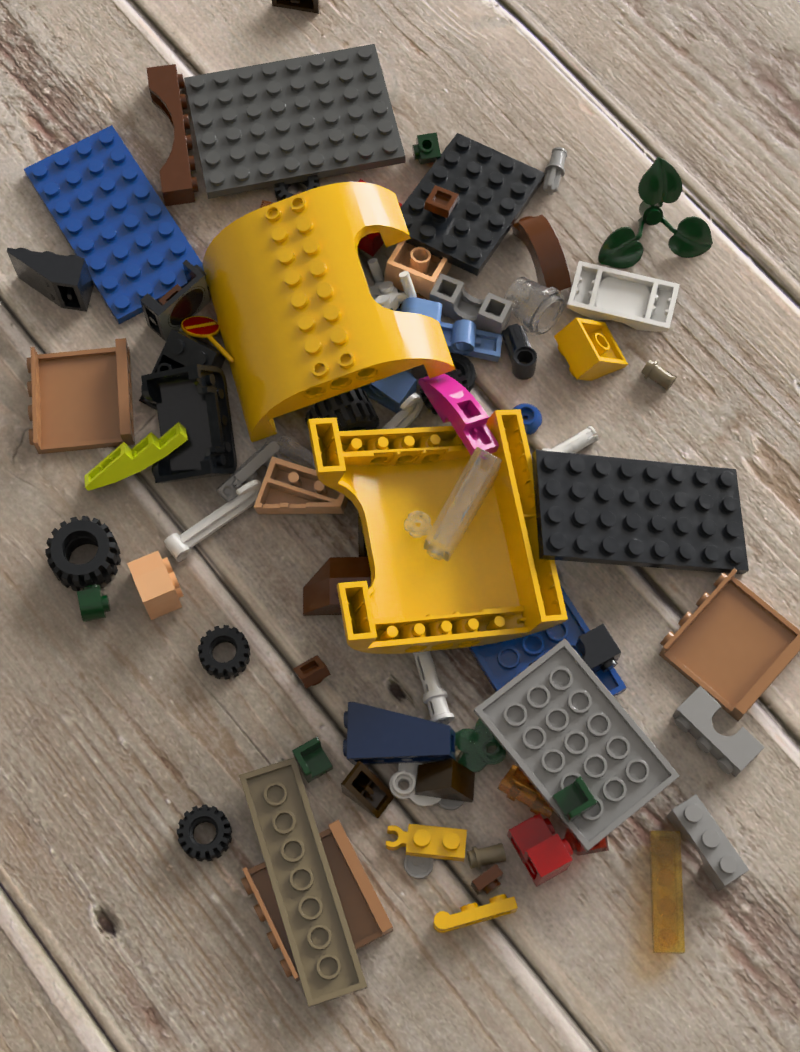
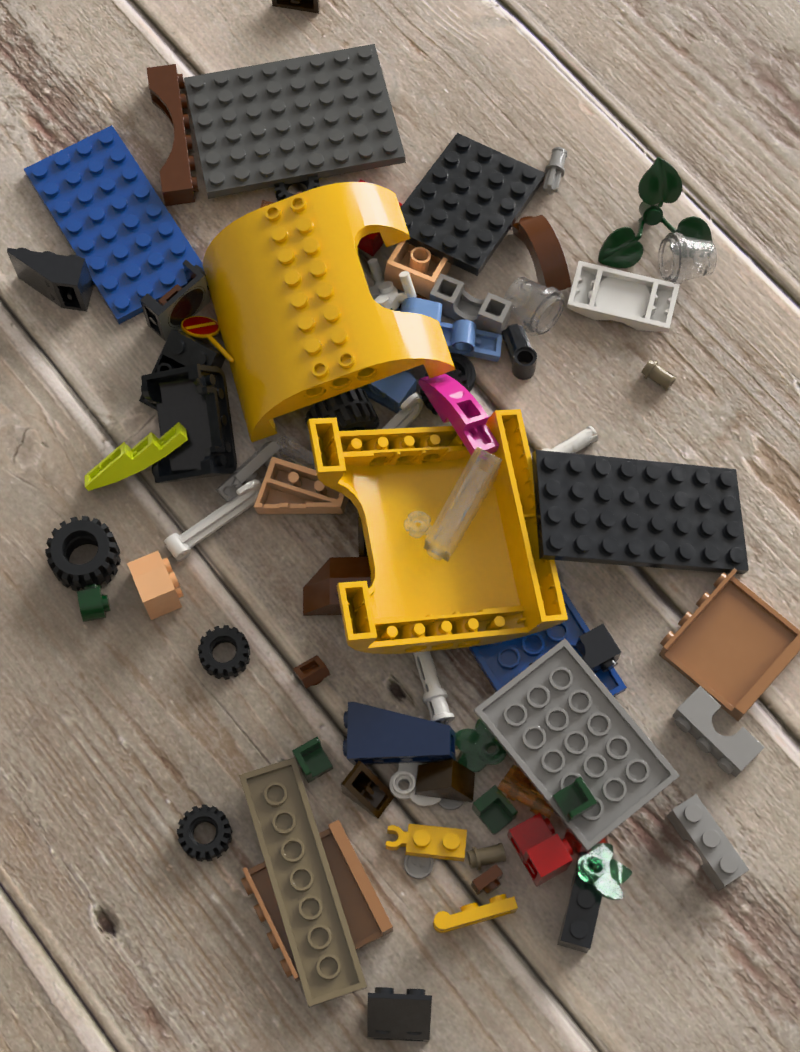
medium nougat panel [27,338,135,454] -> none
dark green plate [412,132,441,164] -> none
reddish brown plate [424,185,459,218] -> none
blue plate [512,403,542,435] -> none
yellow slope [554,318,628,381] -> none
clear yellow plate [649,830,685,954] -> none
none -> black slope [367,987,432,1042]
none -> dark green panel [472,785,518,835]
none -> black arch [557,852,610,953]
none -> clear green plate [576,843,632,900]
none -> clear piece [658,232,717,284]

